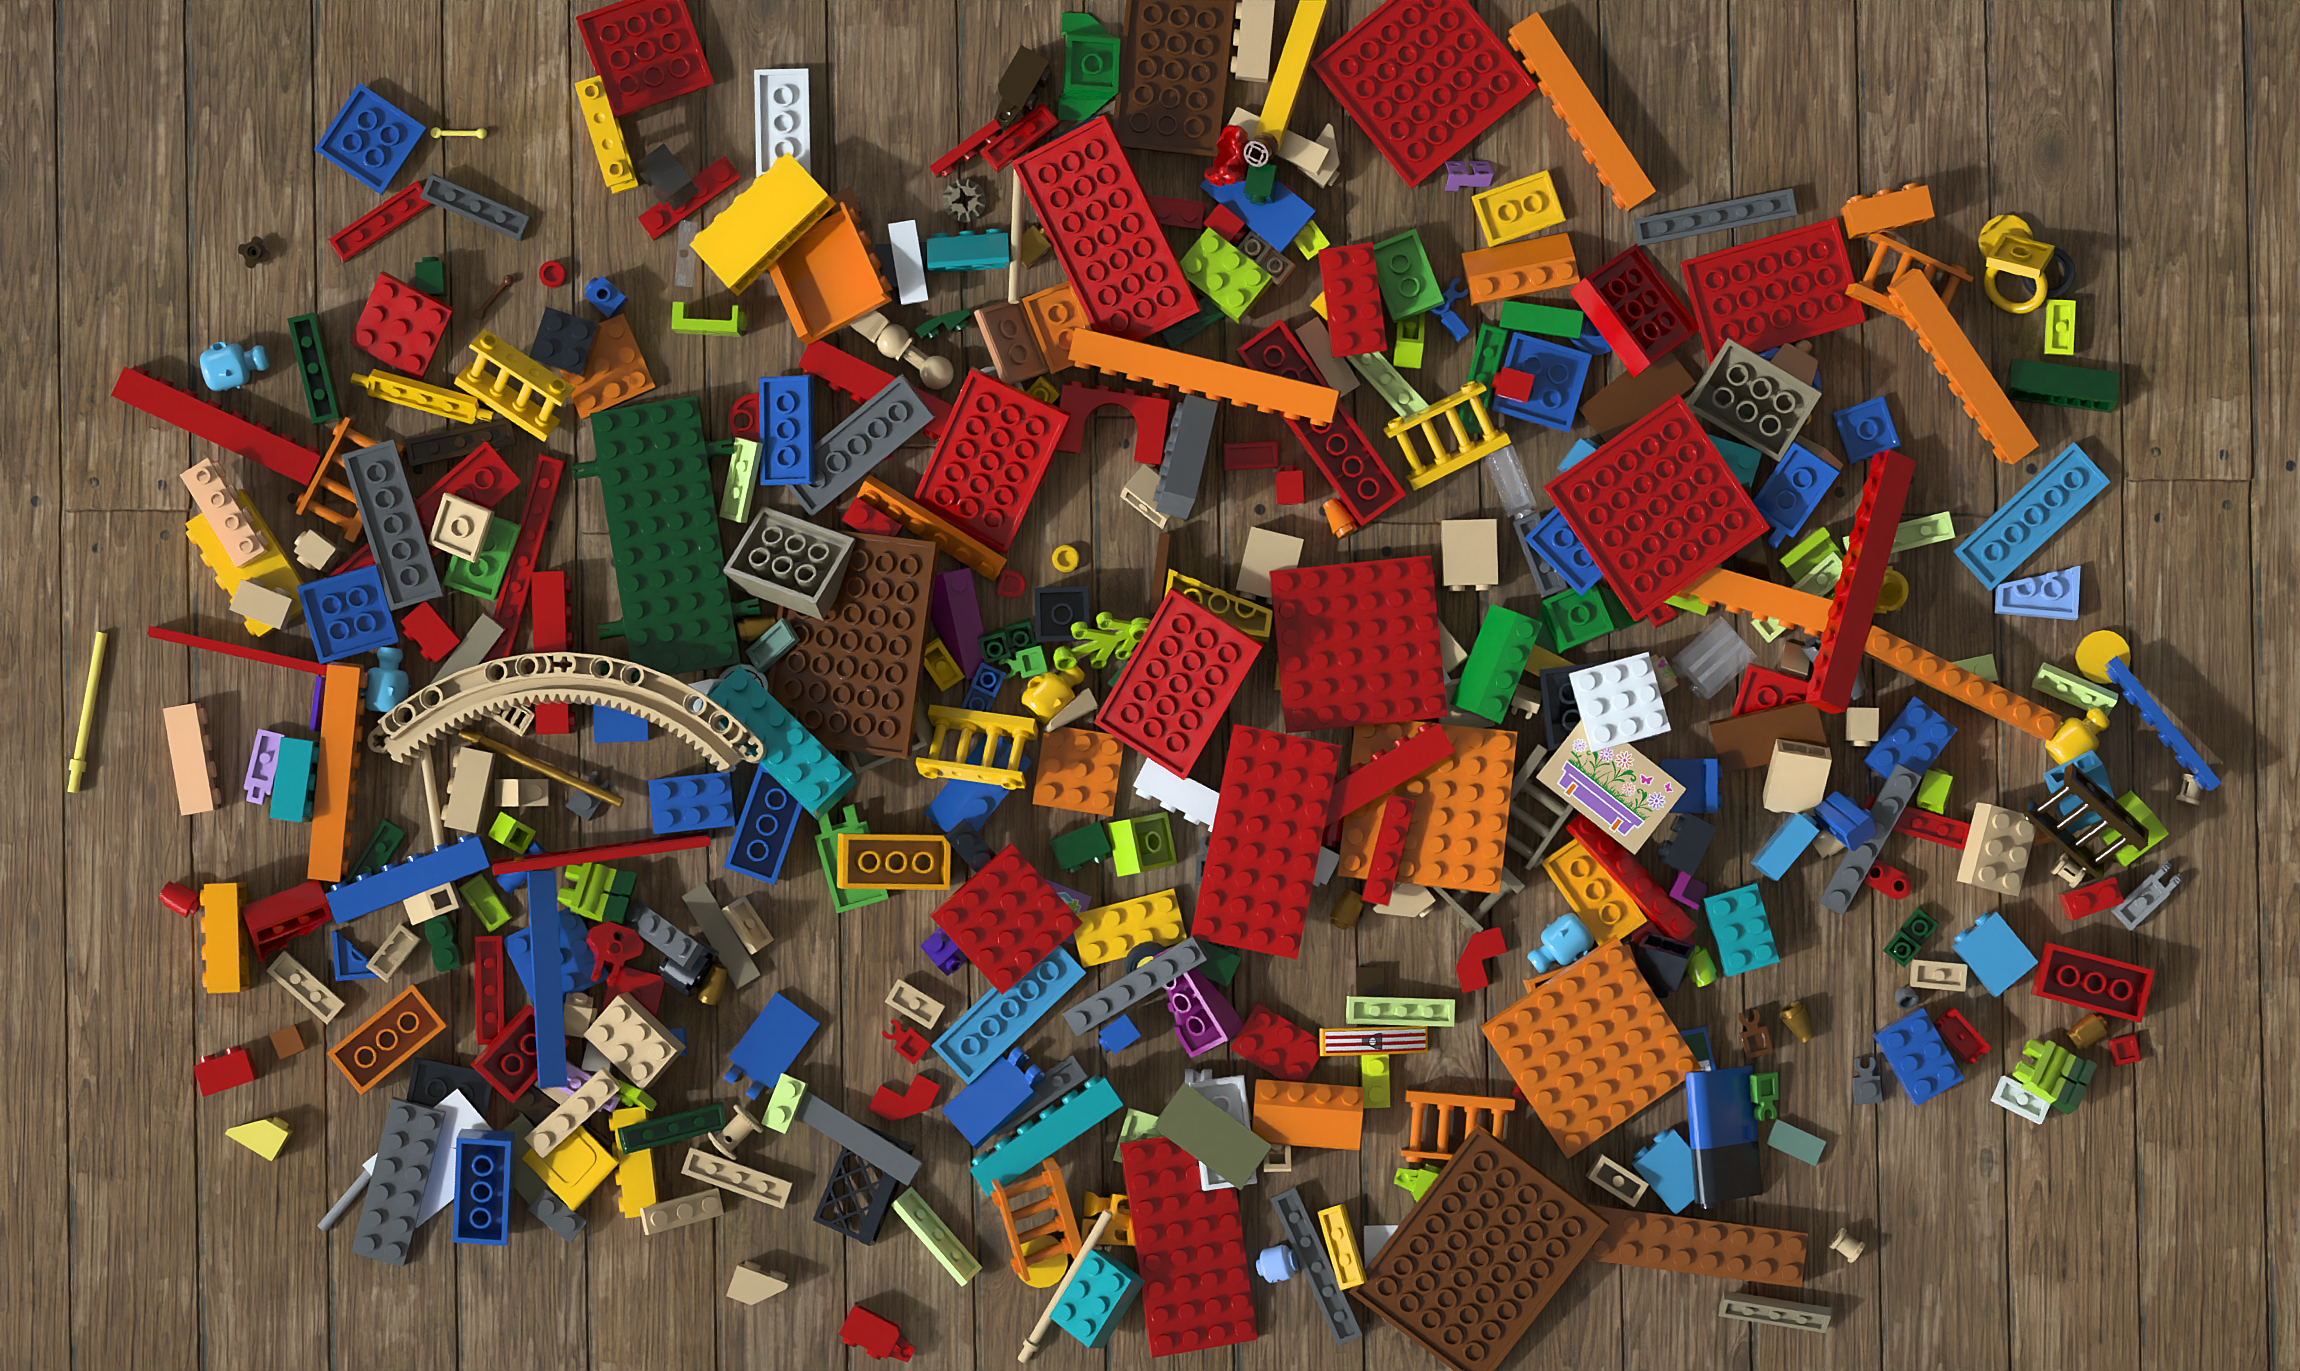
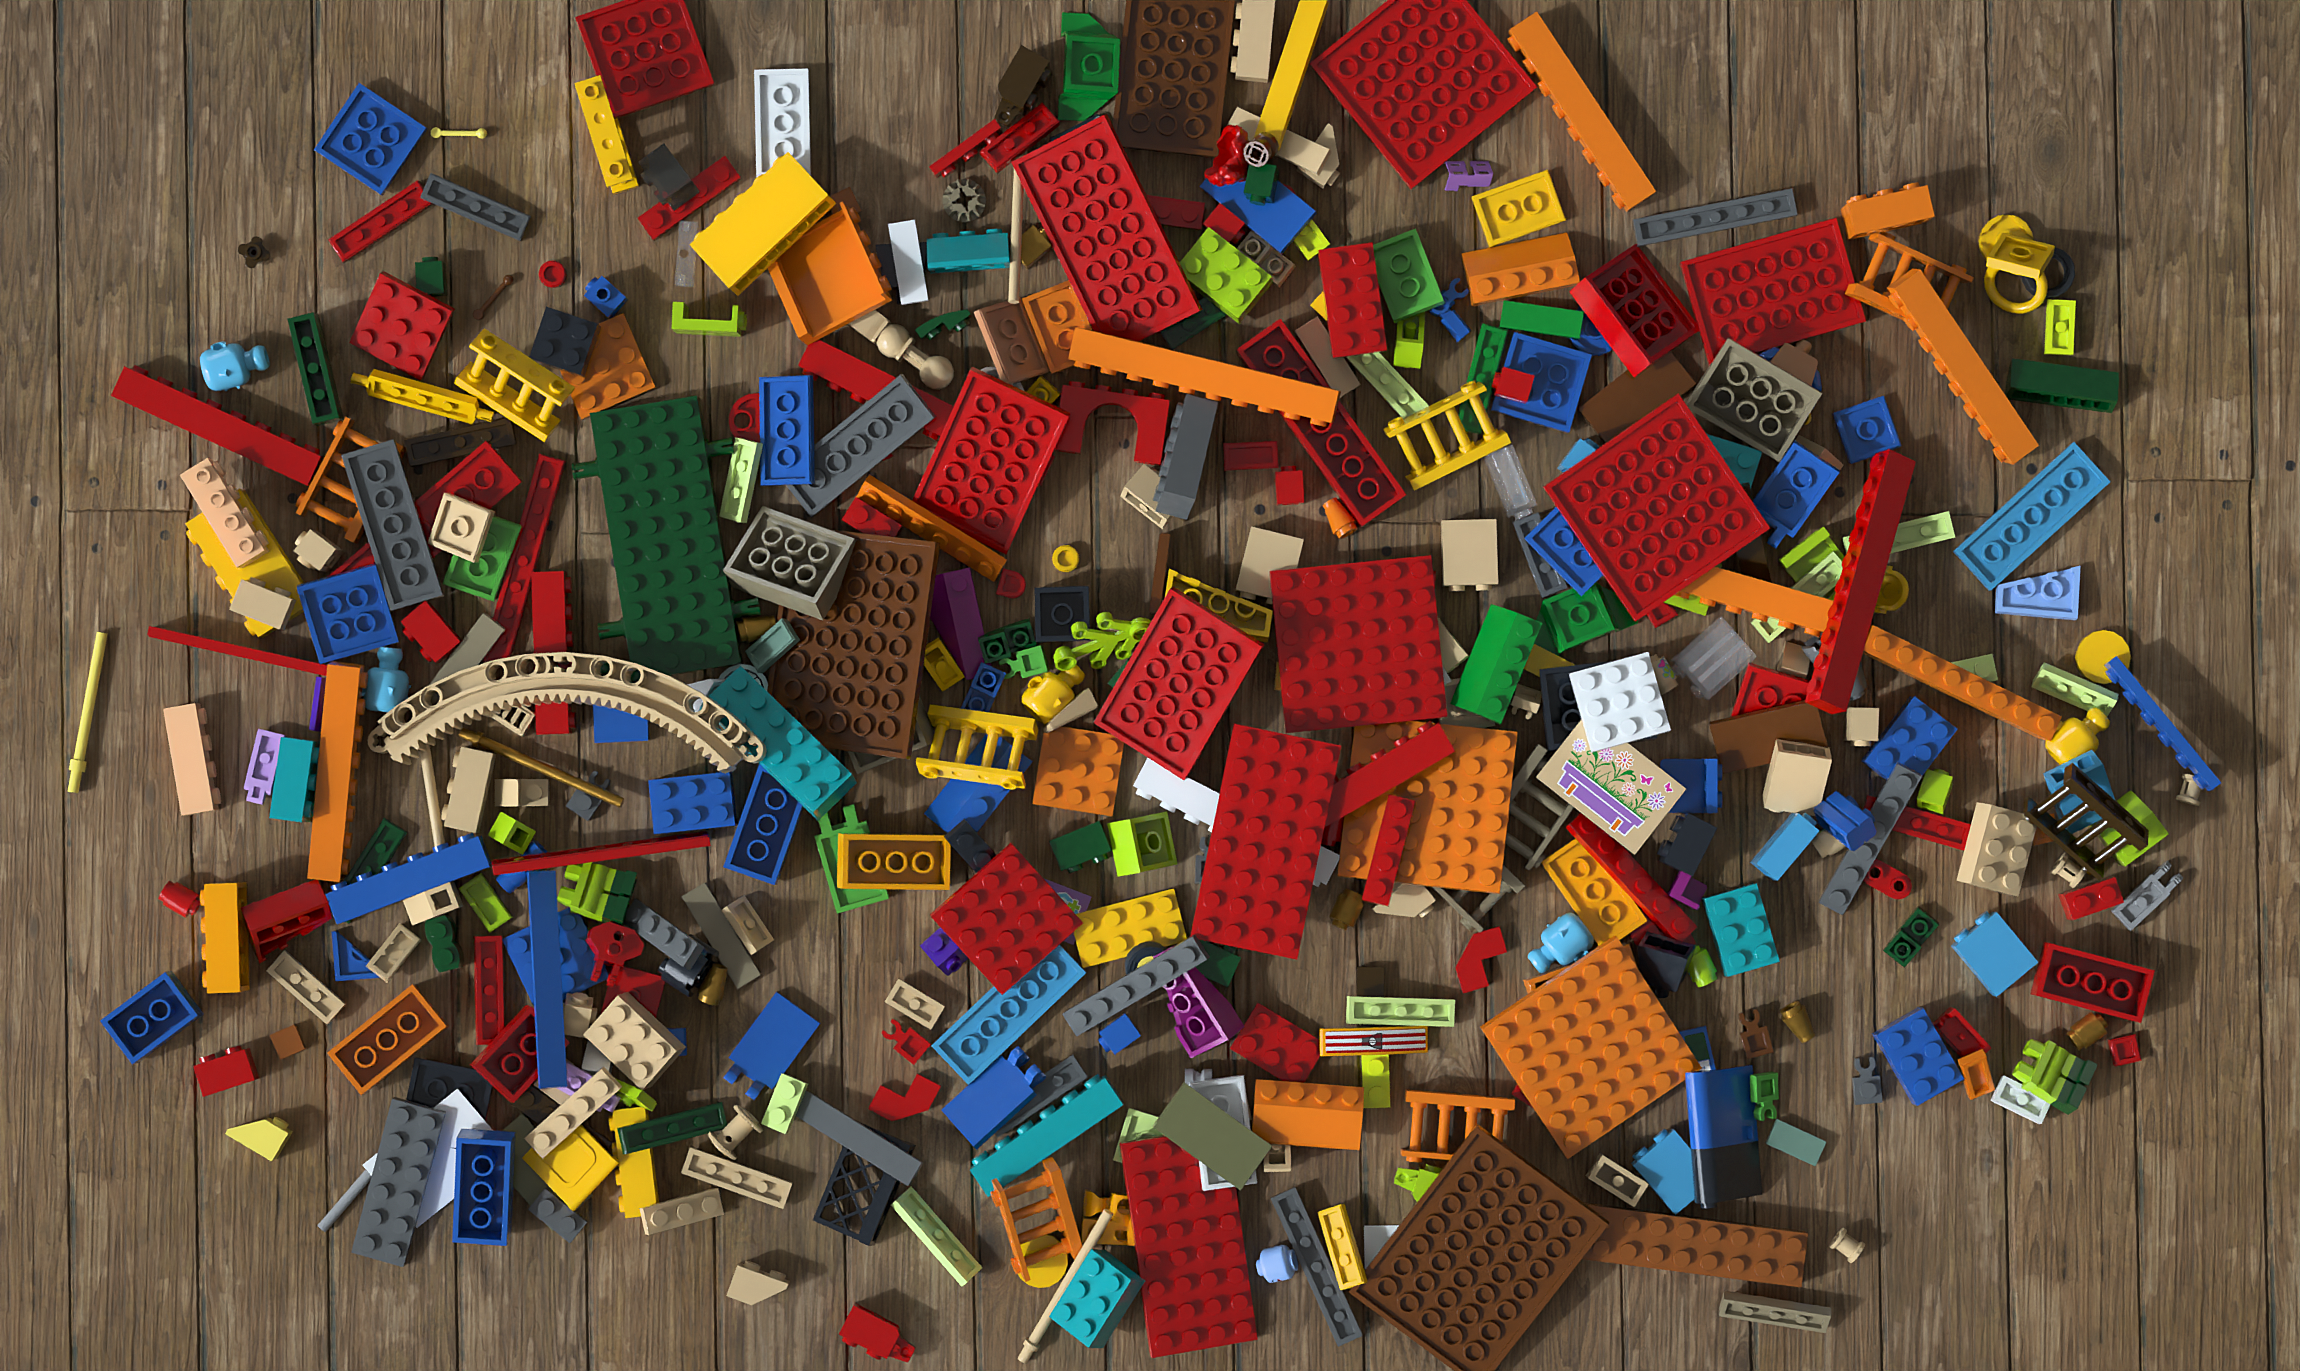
dark grey hinge [1895,985,1918,1009] -> none
tan plate [1910,959,1968,992] -> none
none -> blue brick [100,971,204,1064]
none -> orange tile [1957,1049,1995,1100]

